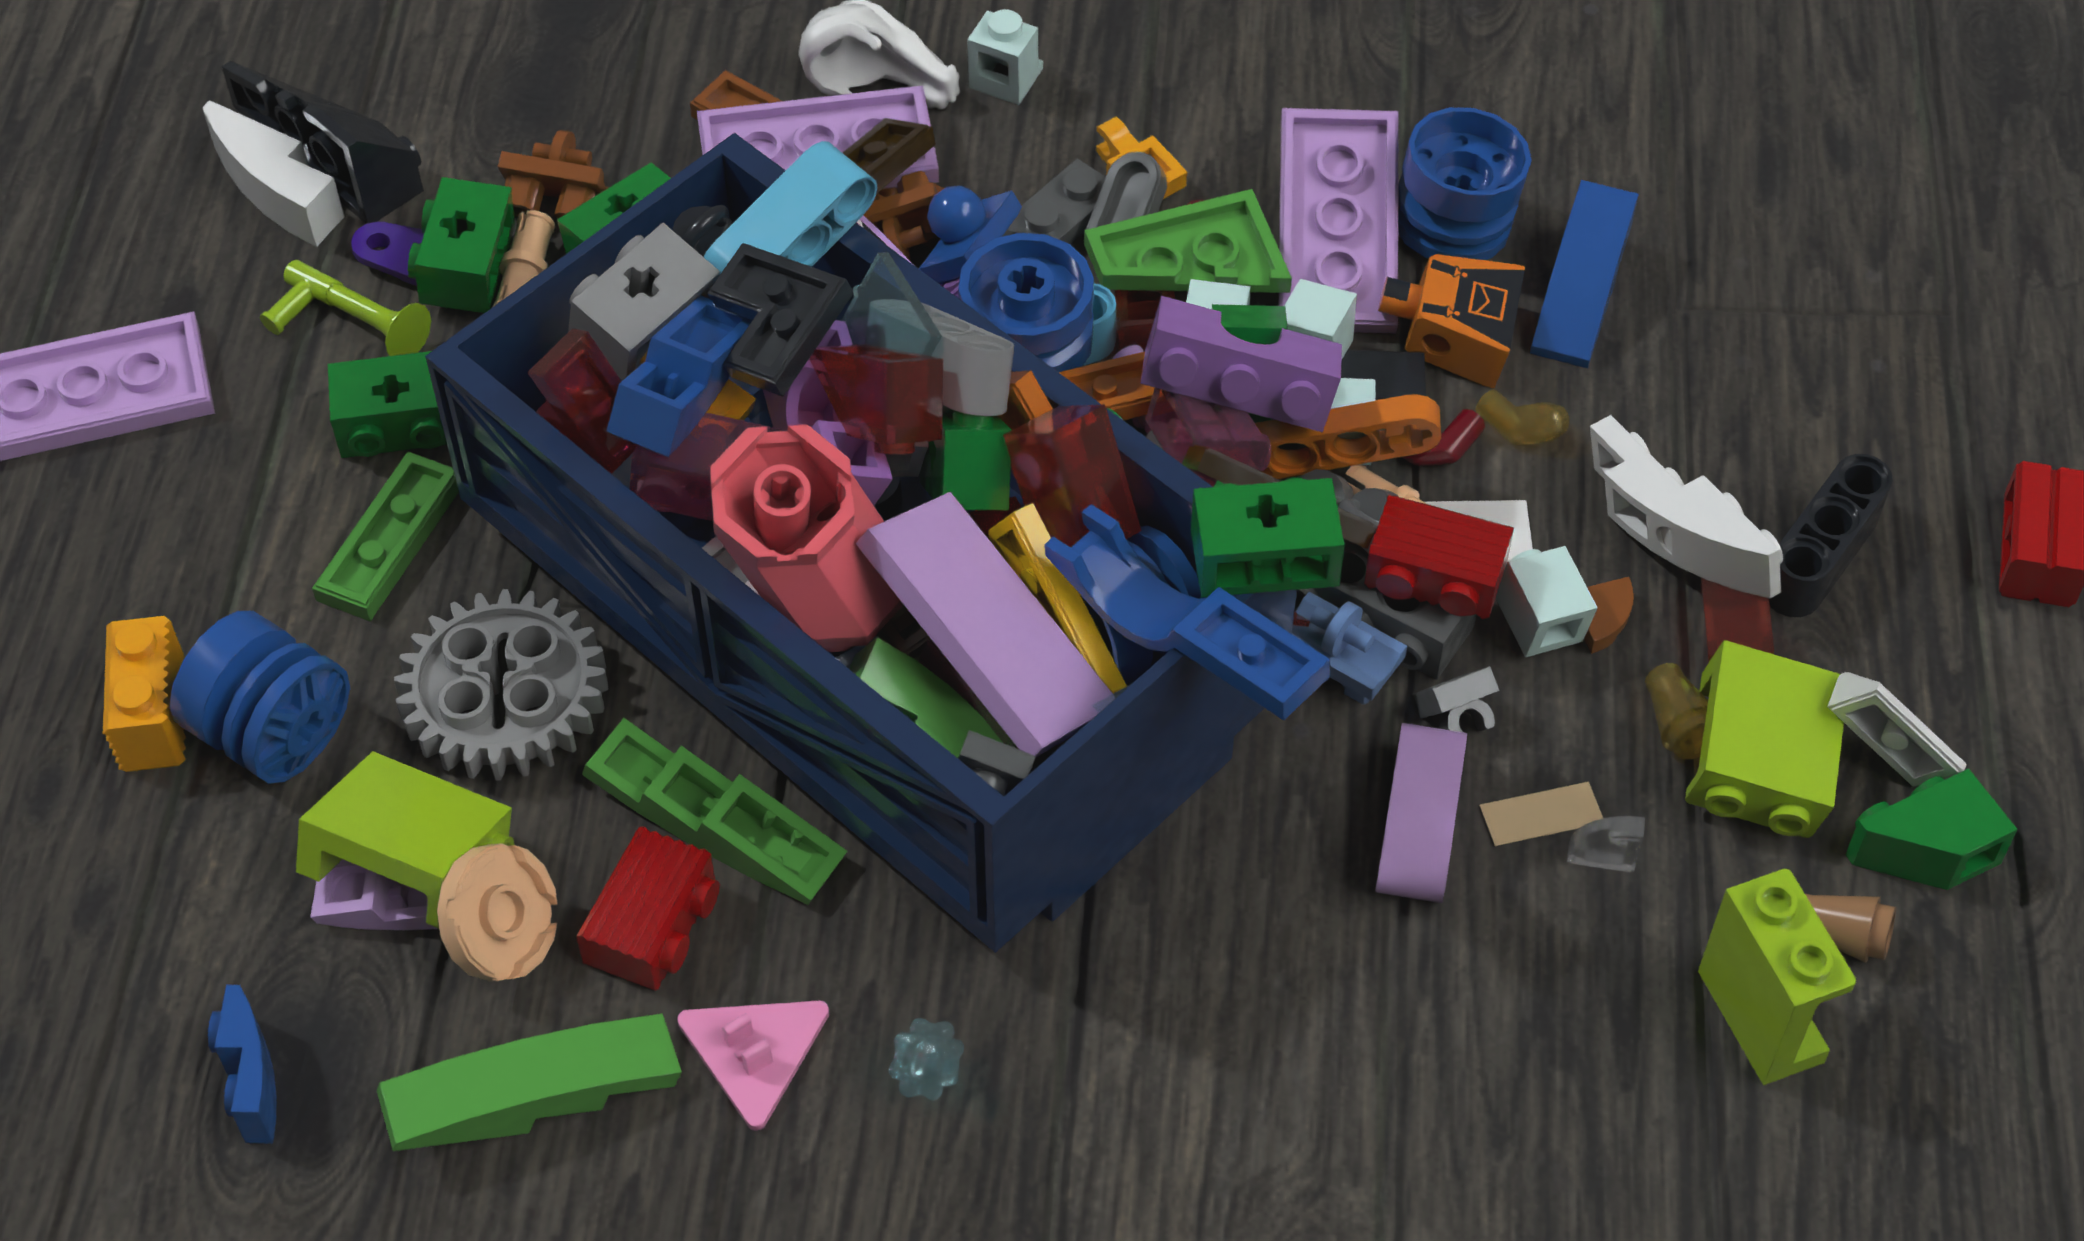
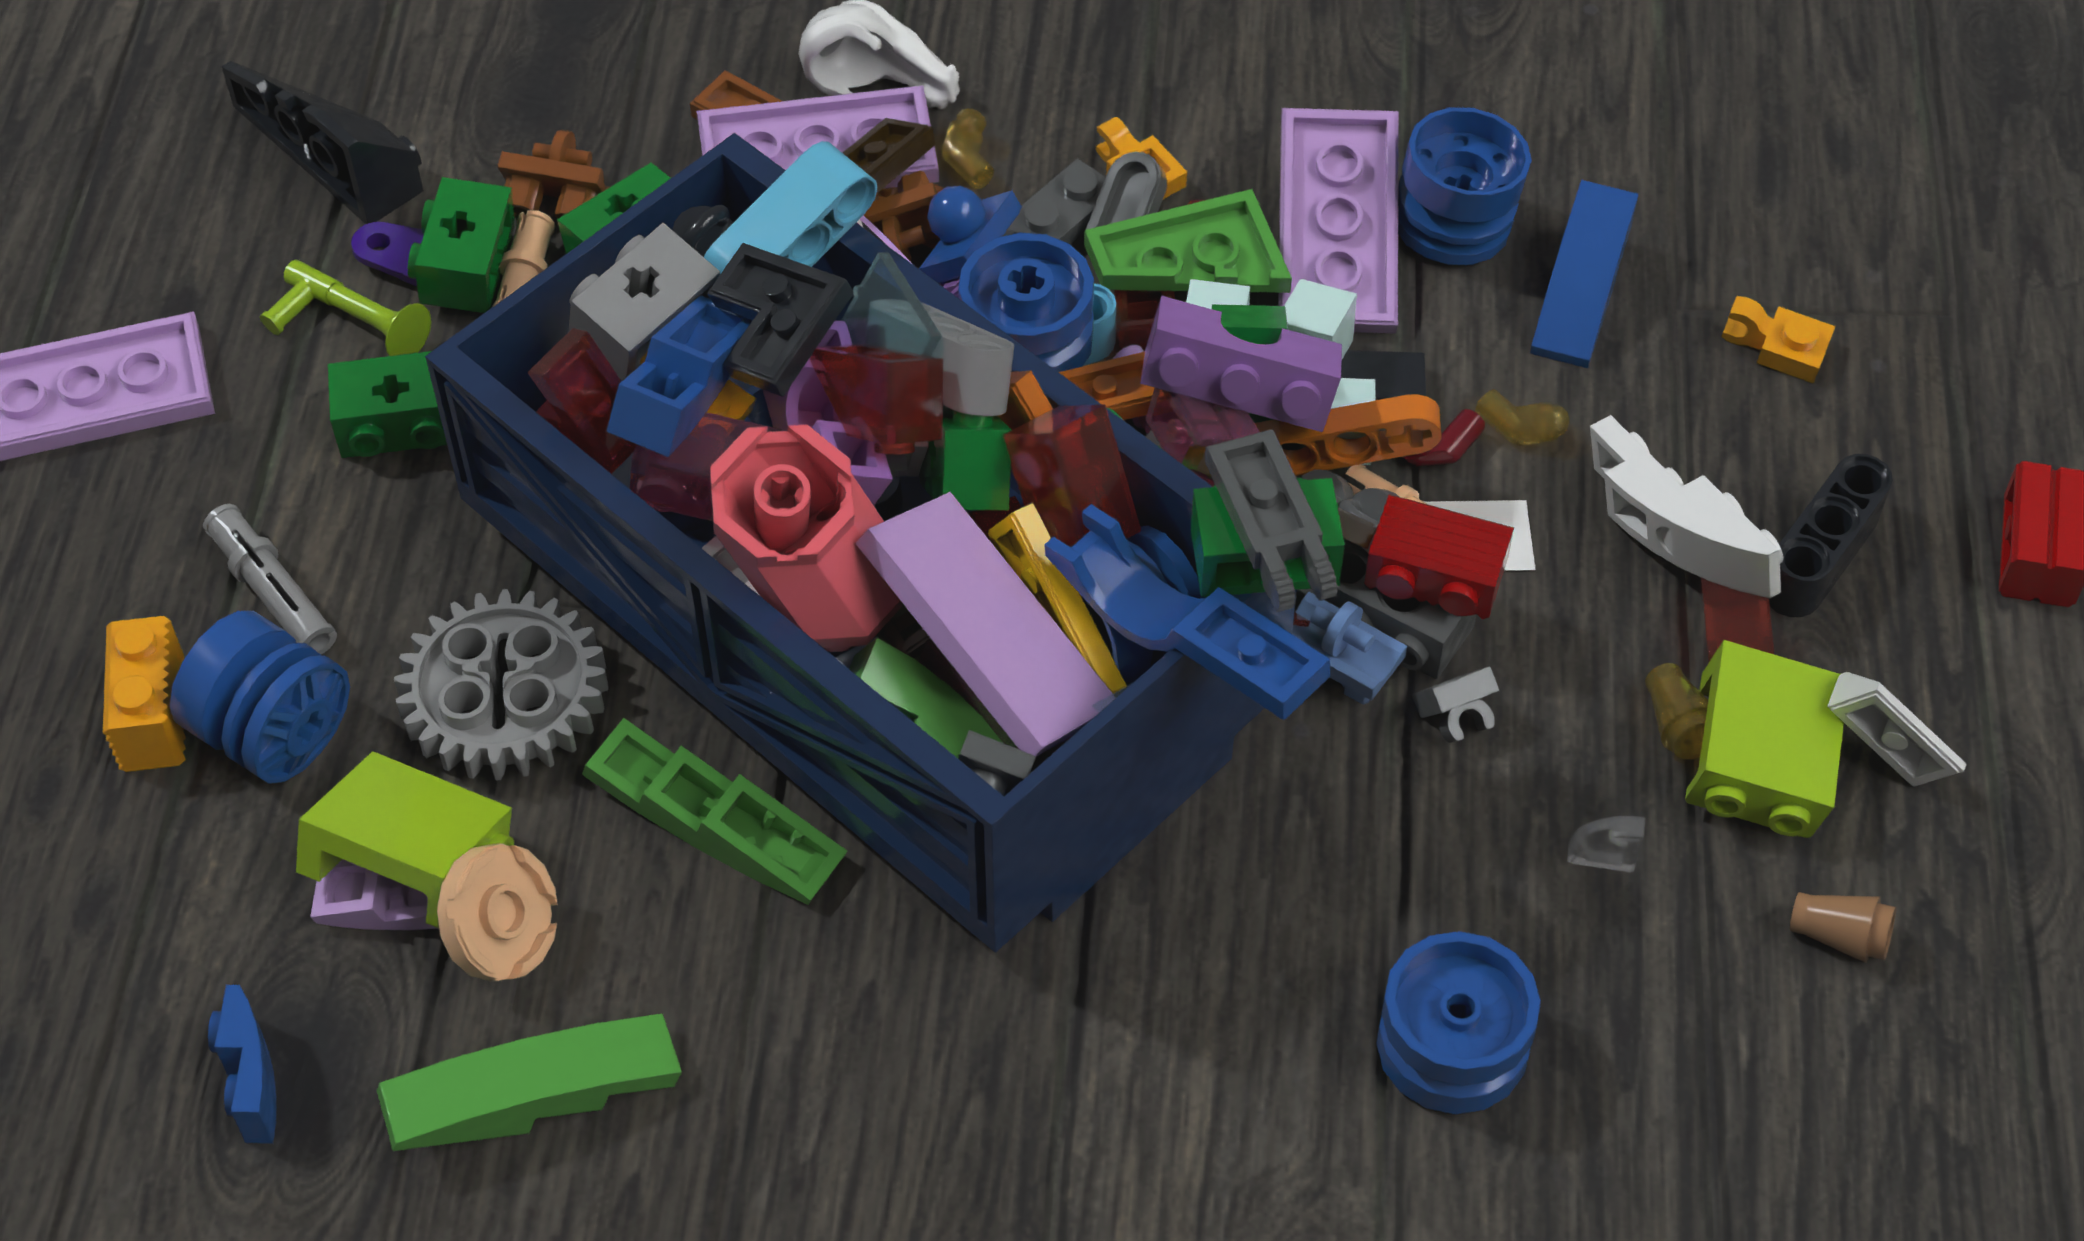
white slope [202,100,344,247] -> none
bright green tile [312,452,459,622] -> none
red brick [576,826,720,991] -> none
bright pink piece [677,1000,829,1131] -> none
clear light blue plant [888,1018,964,1101] -> none
light aqua brick [967,10,1043,105] -> none
lavender beam [1375,723,1467,903] -> none
orange torso [1378,254,1525,388] -> none
tan sticker [1480,782,1605,846] -> none
light aqua brick [1496,546,1598,657] -> none
dark orange tile [1584,576,1634,654] -> none
lime panel [1698,869,1856,1085] -> none
green slope [1845,768,2018,890] -> none
none -> light grey pin [203,503,337,654]
none -> clear yellow arm [942,108,994,189]
none -> dark grey hinge [1205,429,1338,612]
none -> blue wheel [1376,931,1541,1114]
none -> light orange plate [1721,296,1836,383]

